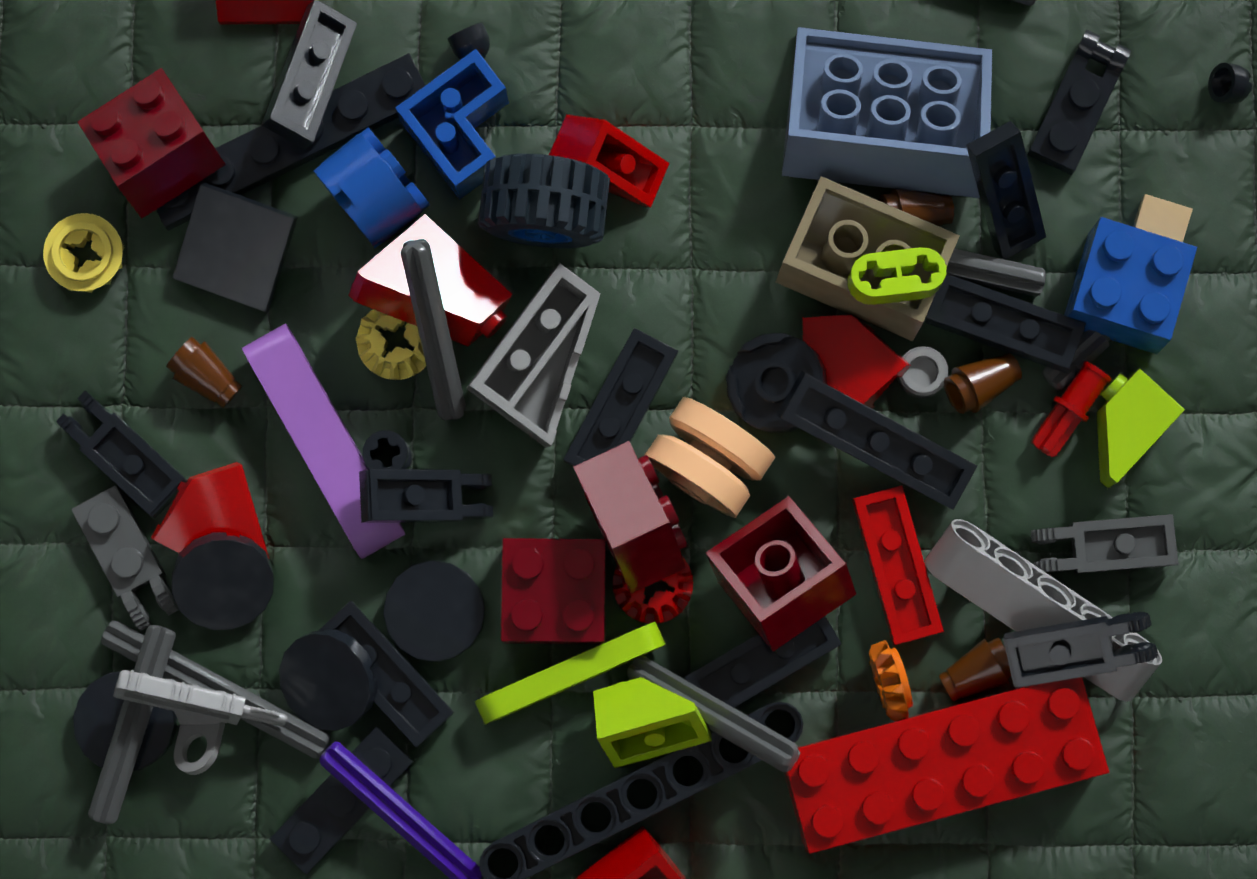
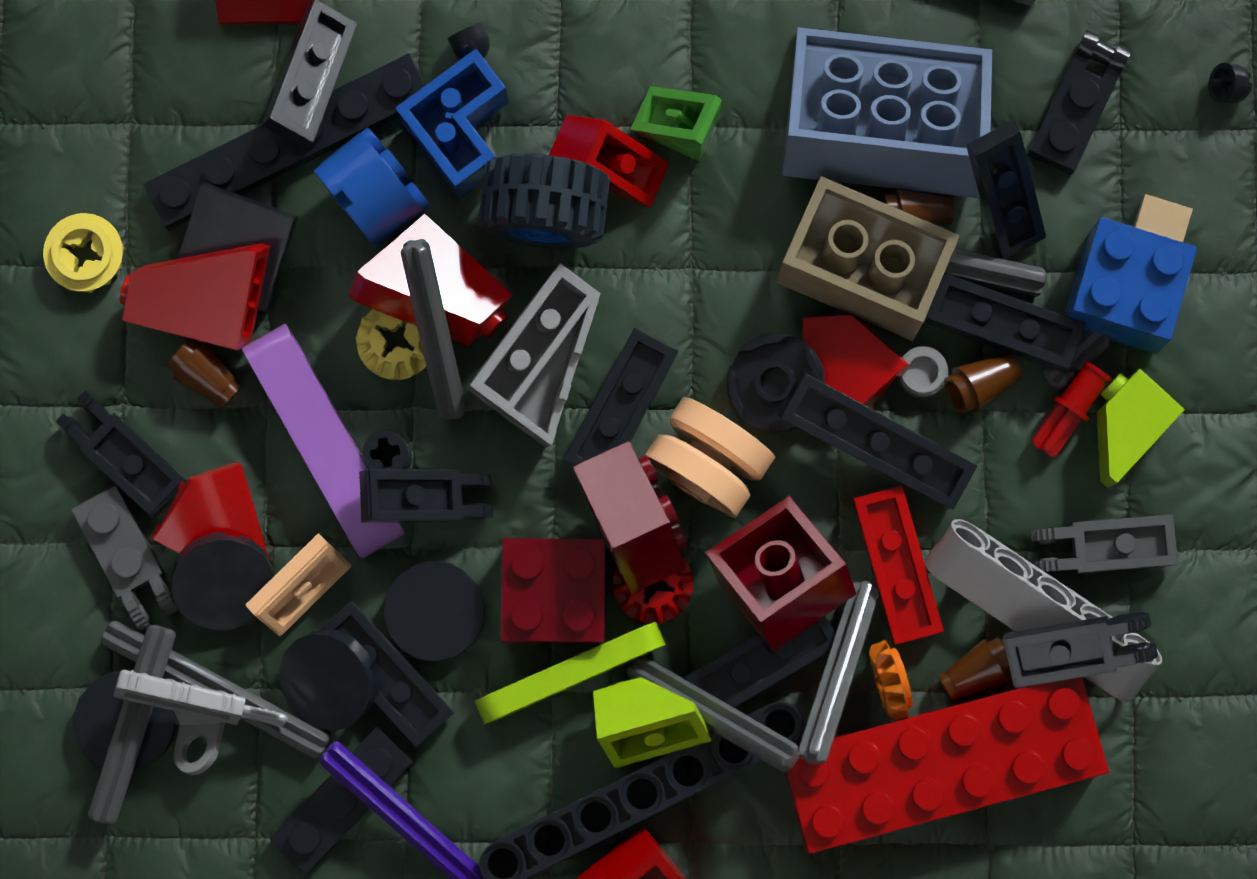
dark red brick [77,68,226,219] -> none
lime beam [848,247,947,305] -> none
none -> red slope [120,243,270,350]
none -> light nougat tile [245,533,352,637]
none -> bright green slope [630,86,722,162]
none -> dark grey axle [798,581,879,765]

